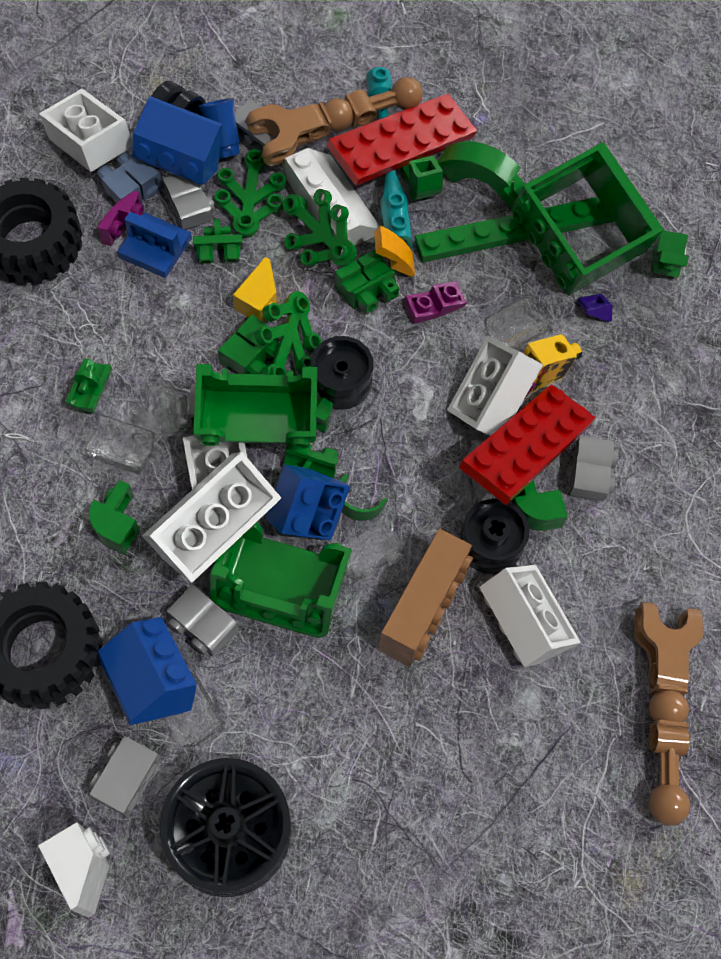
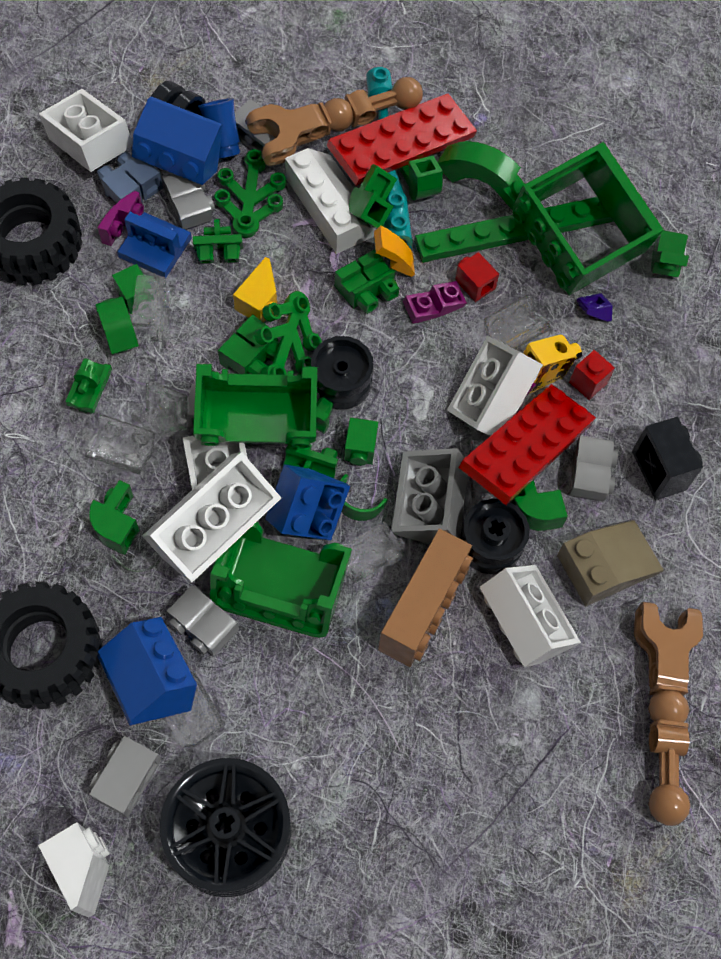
green plant [283,189,357,267] -> none
none -> green brick [95,296,139,354]
none -> green brick [112,264,155,314]
none -> clear bracket [131,275,171,342]
none -> green brick [344,417,379,466]
none -> green brick [349,164,397,229]
none -> light grey slope [391,448,468,544]
none -> red brick [455,252,499,302]
none -> dark tan slope [557,520,664,607]
none -> red brick [569,350,615,400]
none -> black brick [632,416,703,501]

